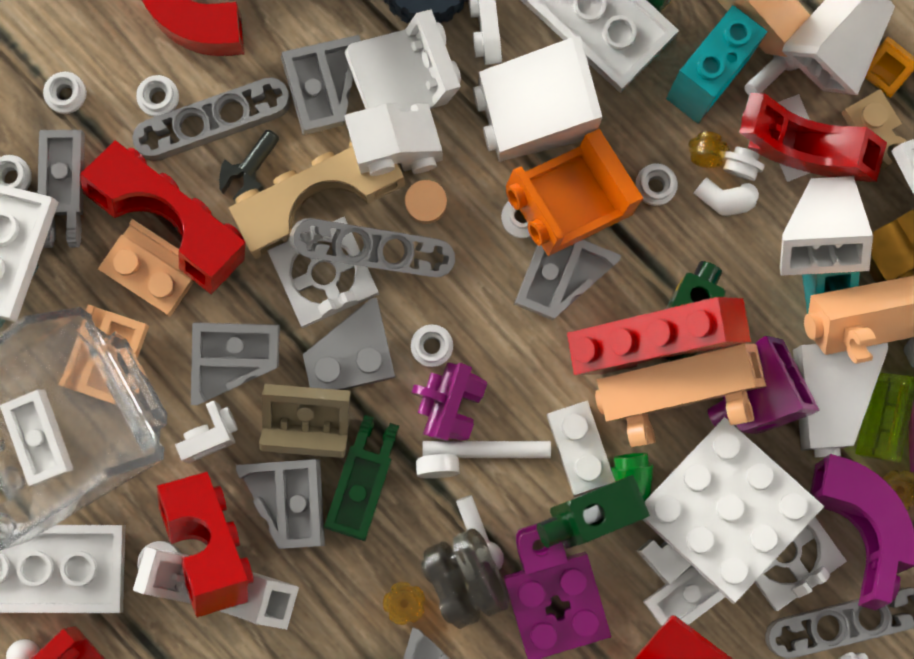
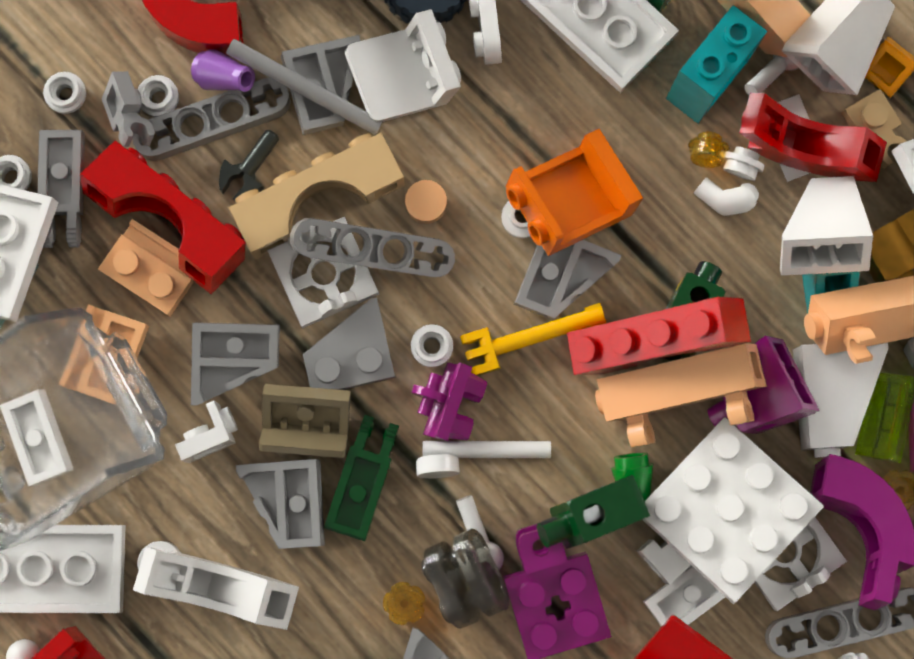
red arch [157,471,254,618] -> none
white brick [344,103,443,176] -> none
white slope [473,35,602,162] -> none
white plate [547,400,615,496] -> none
white plate [635,164,678,206] -> none
none -> light grey plate [102,71,155,147]
none -> medium lavender cone [191,49,255,92]
none -> light grey bar [226,39,383,135]
none -> yellow hinge [460,303,607,376]

